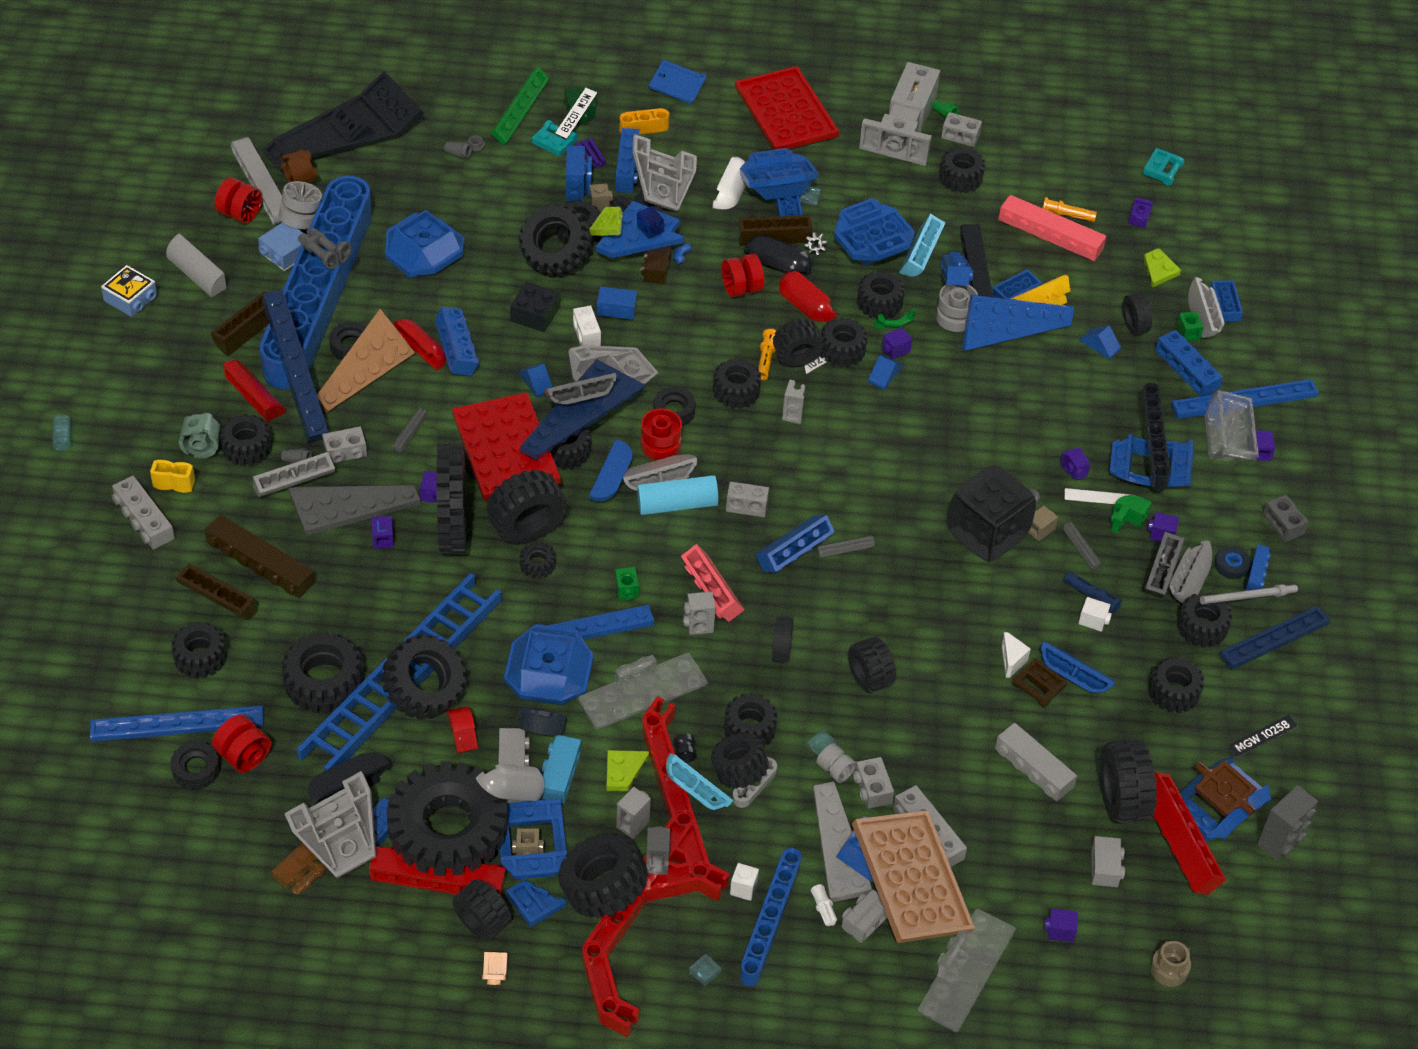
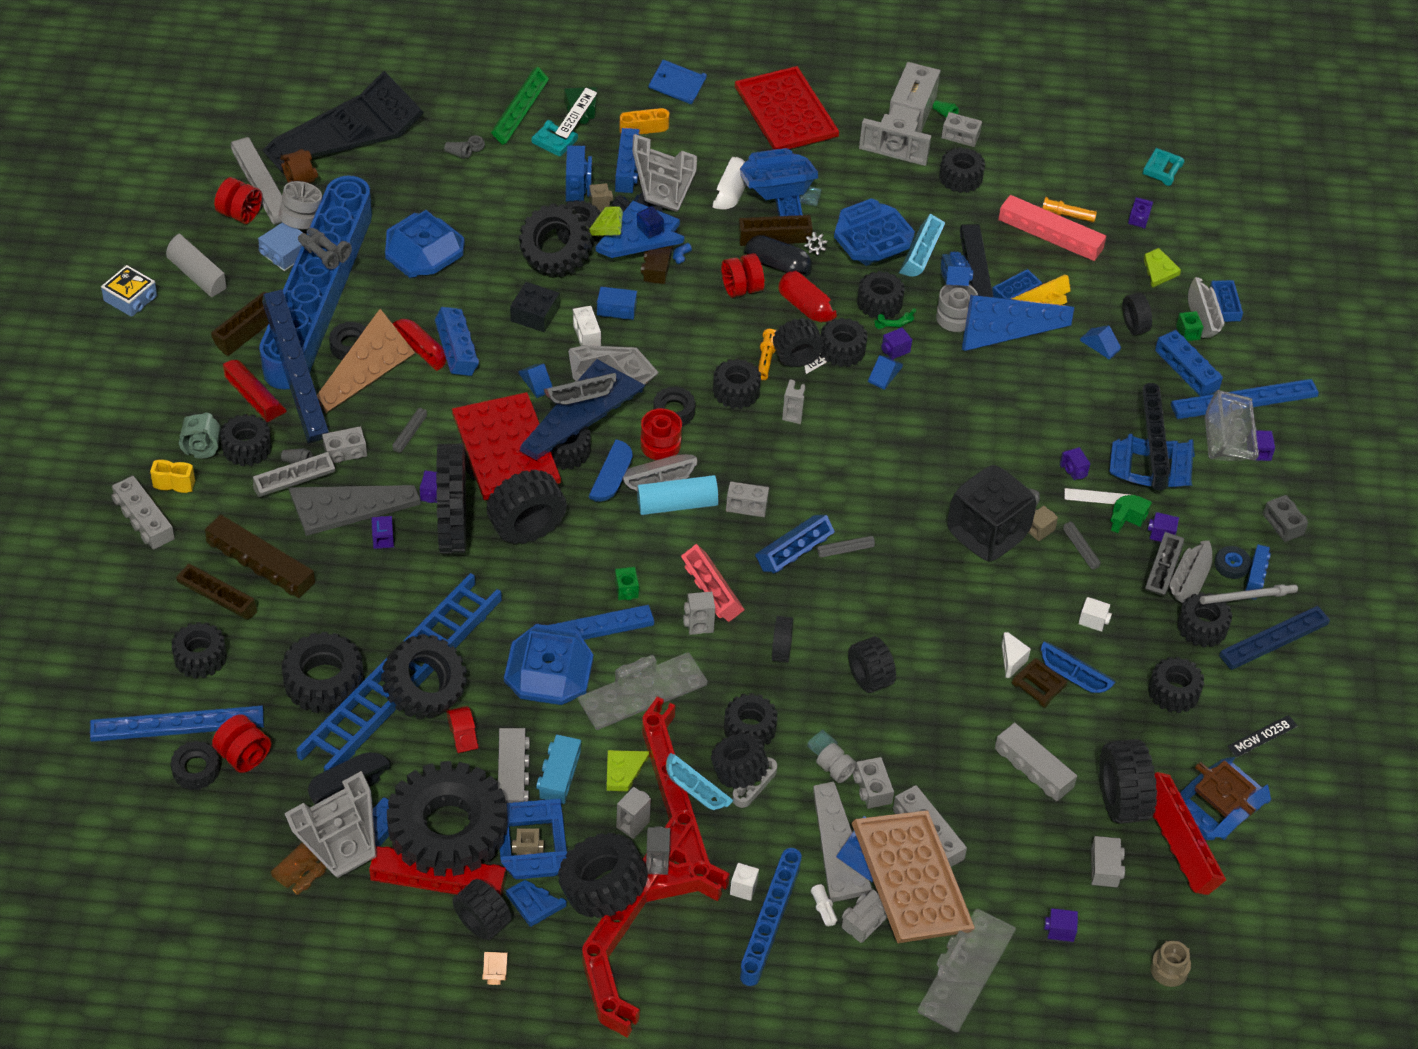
clear light blue piece [53,415,71,451] -> none
light grey brick [476,764,545,801] -> none
black wheel [517,708,566,736] -> none
black tyre [519,541,556,579] -> none
dark purple tile [575,138,606,168] -> none
black wheel [674,733,697,763] -> none
clear light blue plate [689,954,721,986] -> none
dark blue pin [1064,571,1122,614] -> none
dark grey brick [1257,785,1318,861] -> none

